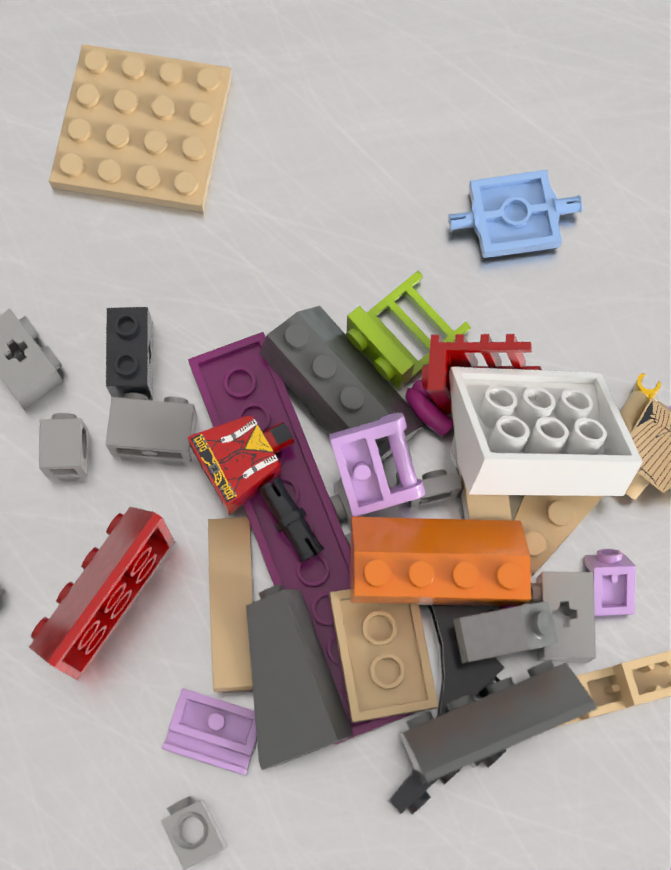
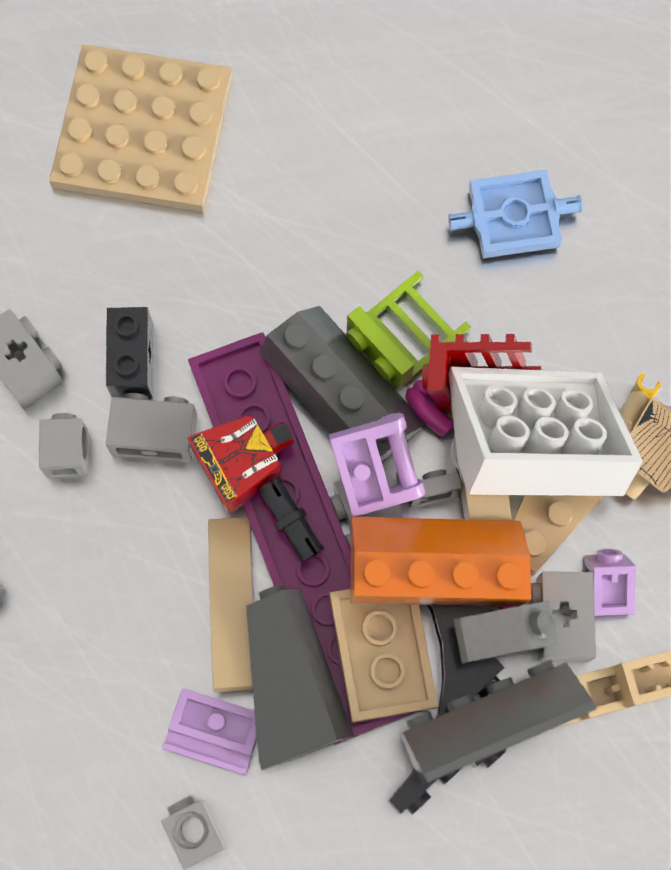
red slope [29,507,175,680] -> none

